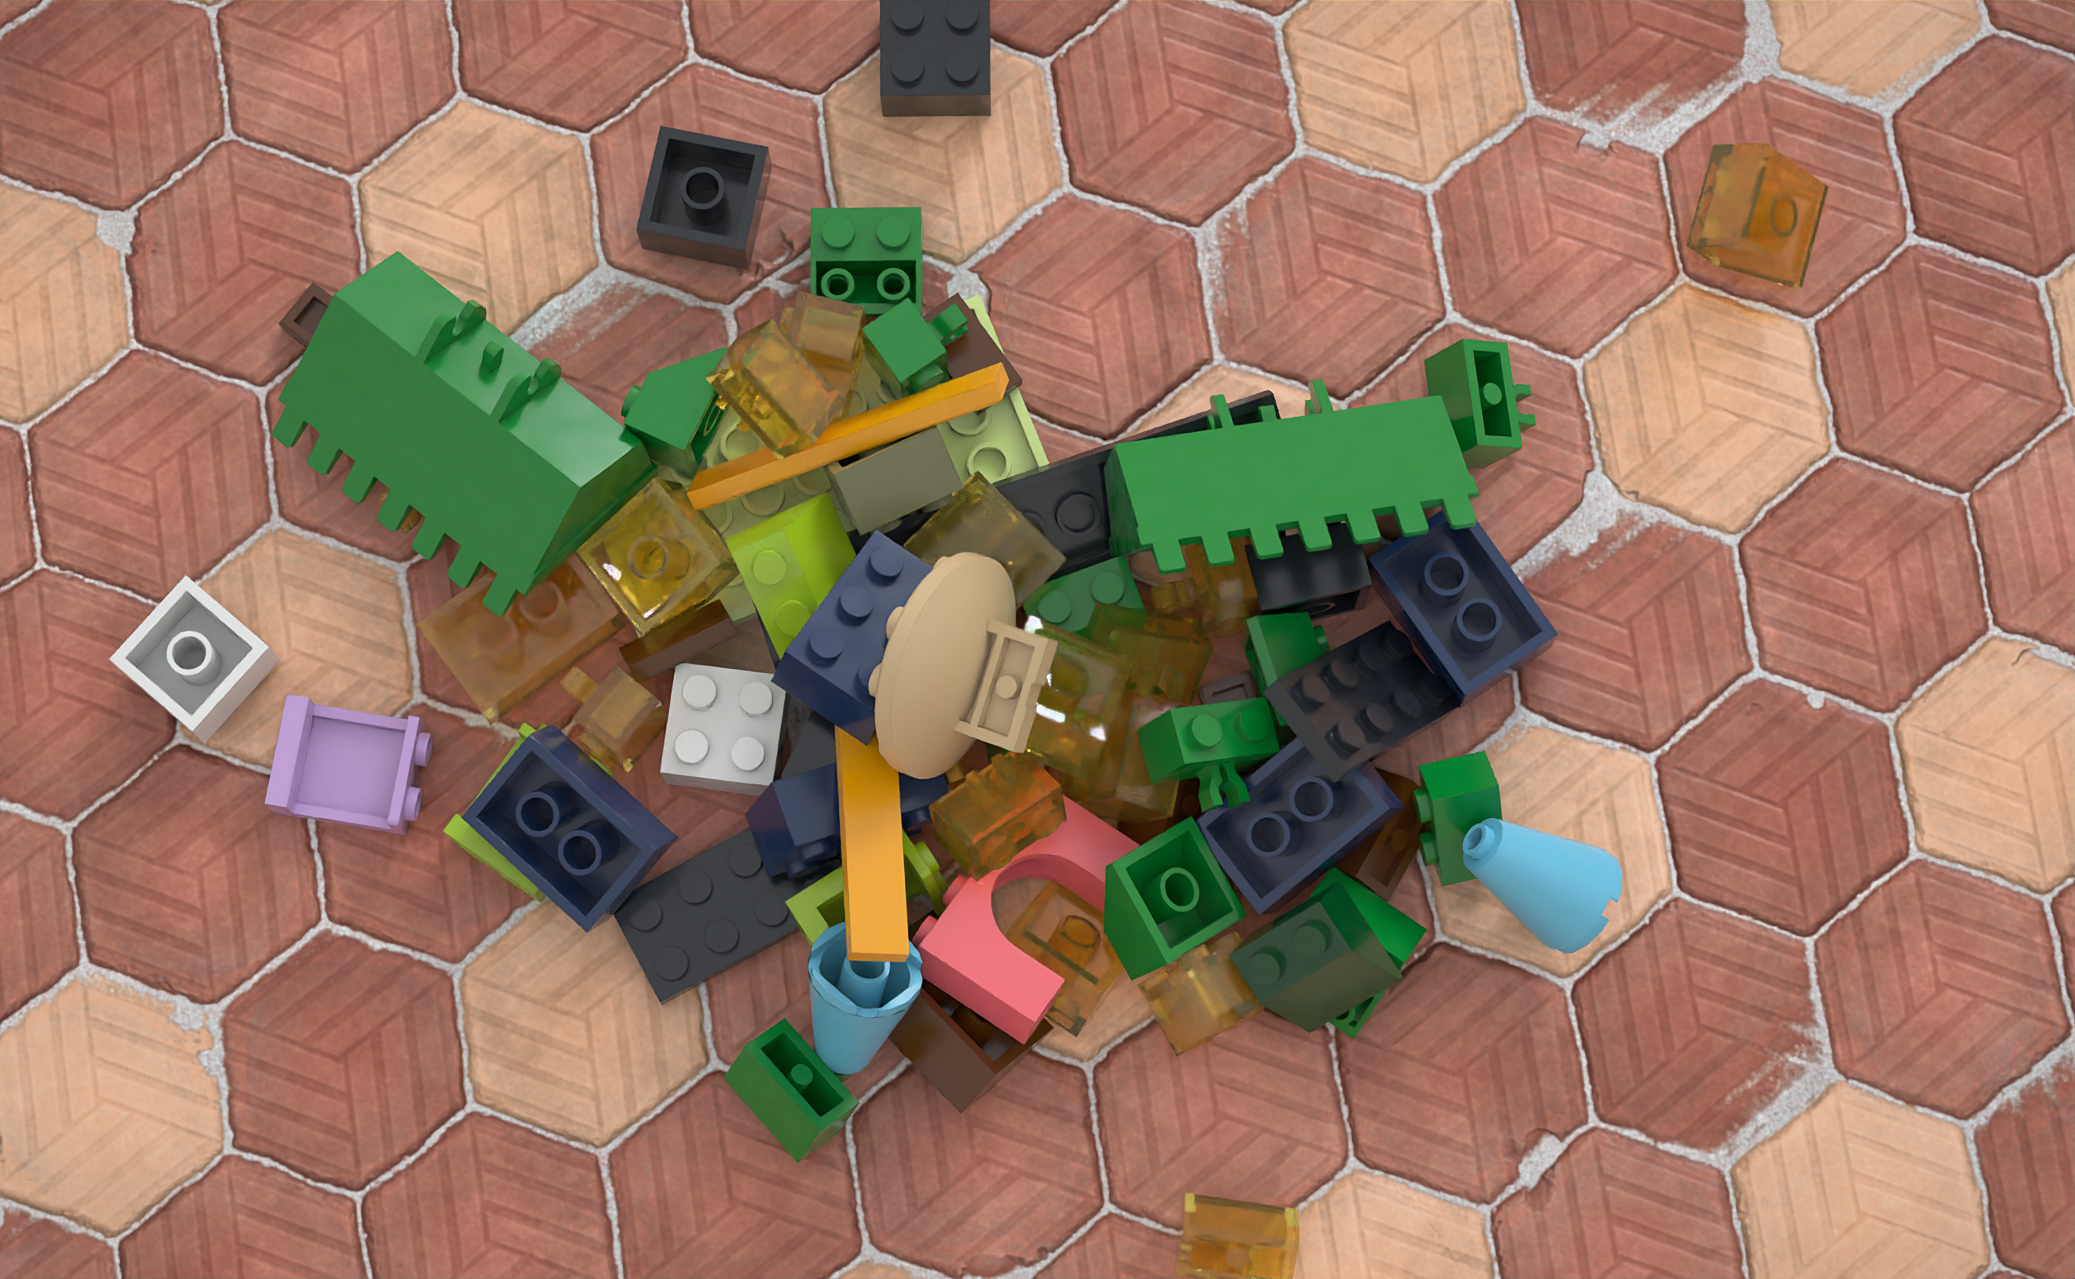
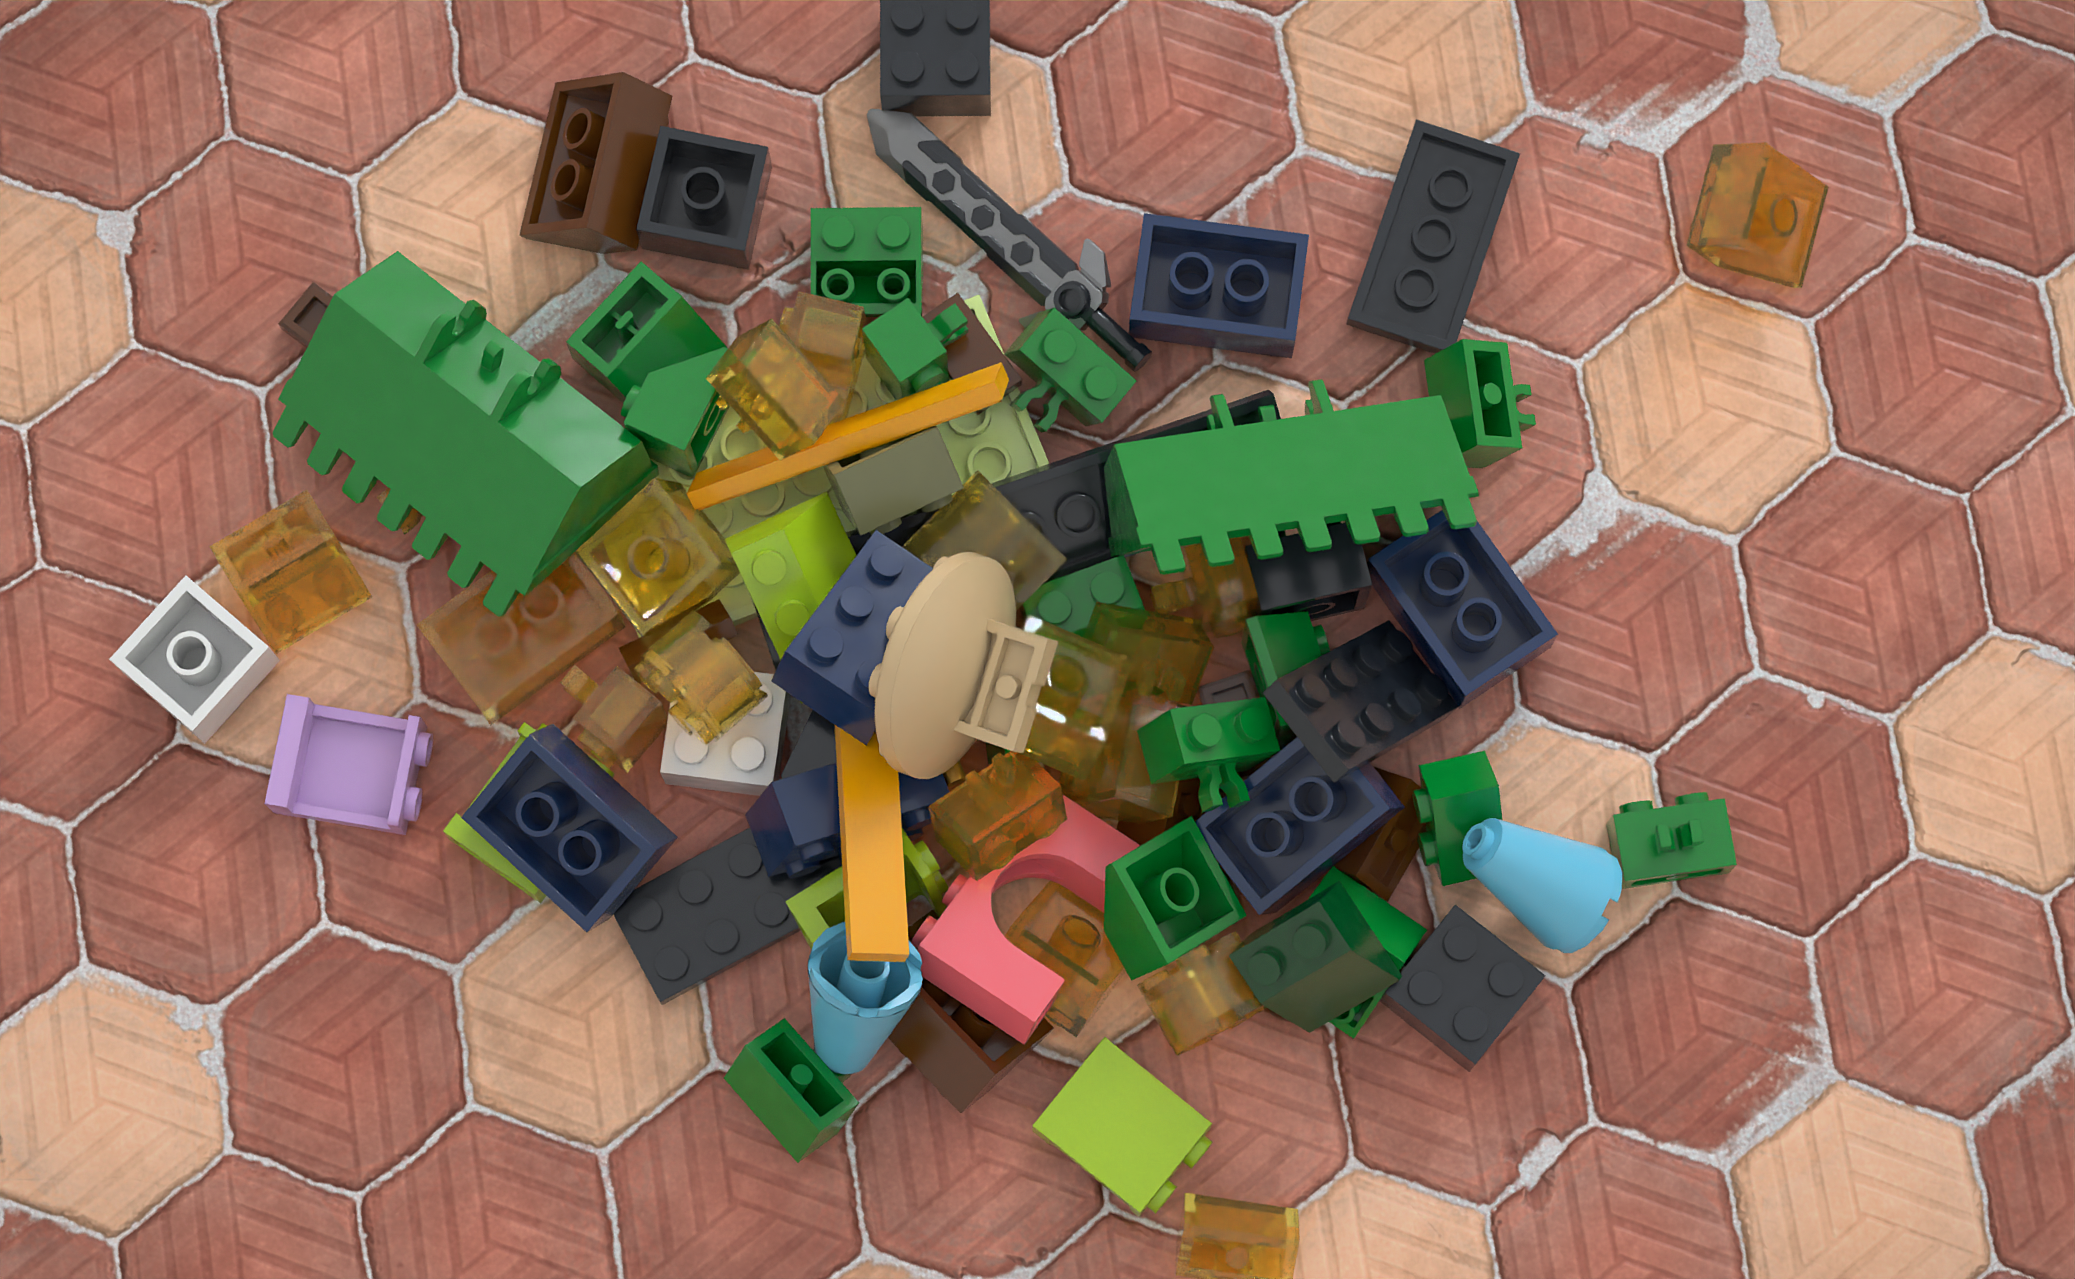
none -> clear yellow slope [209,489,373,654]
none -> reddish brown slope [519,72,673,254]
none -> green slope [566,261,727,403]
none -> clear yellow brick [633,611,768,745]
none -> sword [867,109,1152,372]
none -> green brick [1004,308,1137,433]
none -> lime panel [1032,1037,1213,1217]
none -> dark blue brick [1129,213,1309,358]
none -> black plate [1346,119,1520,354]
none -> black brick [1380,905,1546,1072]
none -> green brick [1606,792,1737,889]

